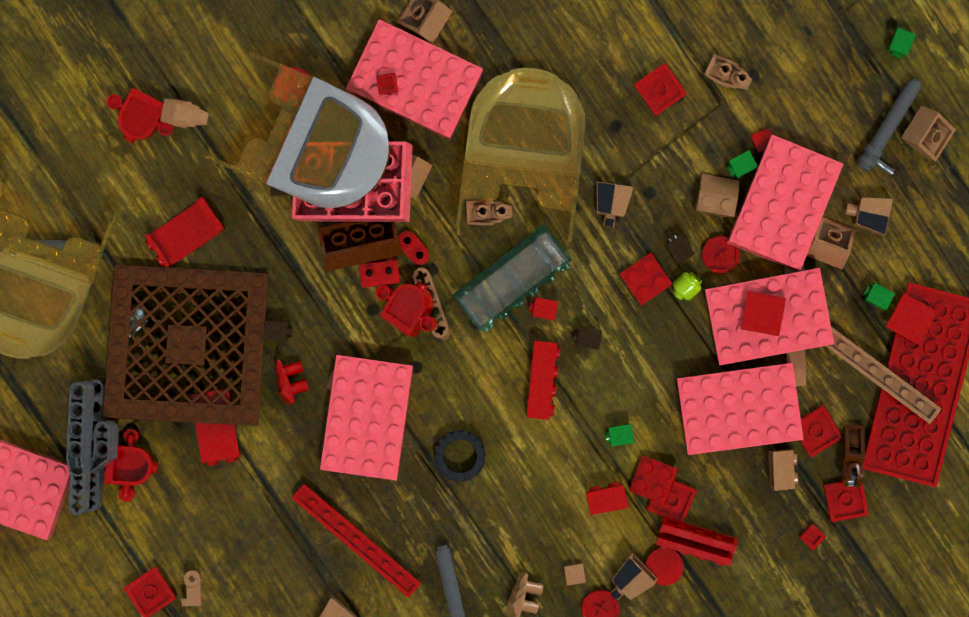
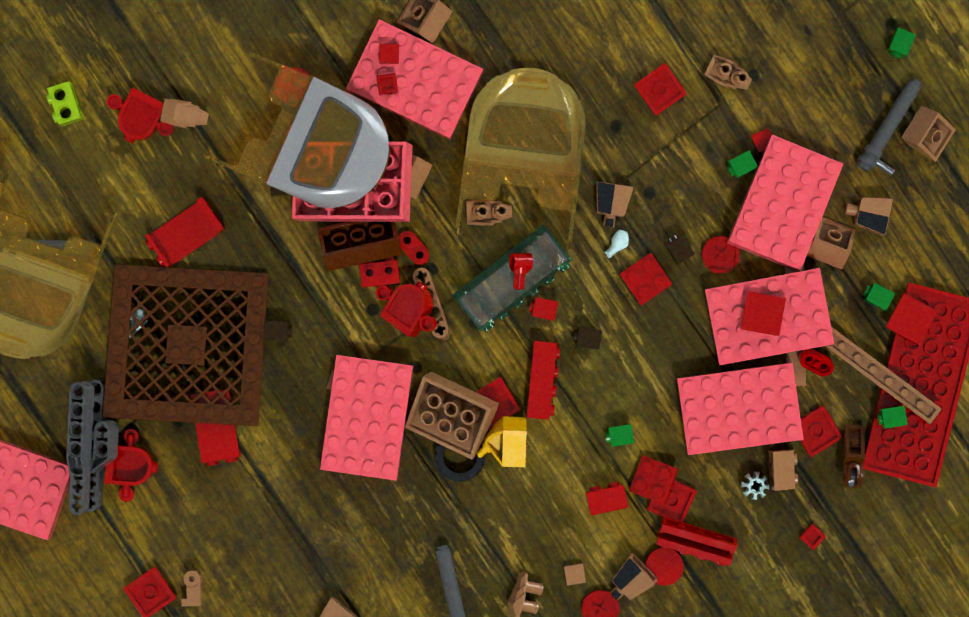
red connector [274,359,309,405] -> none
red plate [292,483,421,598] -> none
lime head [673,272,702,300] -> none
medium nougat slope [695,174,739,218] -> none
red tile [823,481,869,522] -> none
none -> lime brick [46,81,84,126]
none -> red tile [379,44,399,64]
none -> medium nougat slope [405,372,499,459]
none -> red plate [476,377,521,428]
none -> yellow piece [476,416,527,467]
none -> red axle [509,253,533,290]
none -> light aqua animal [605,230,629,258]
none -> light aqua piece [741,471,770,500]
none -> red plate [799,349,834,376]
none -> green brick [876,405,908,429]

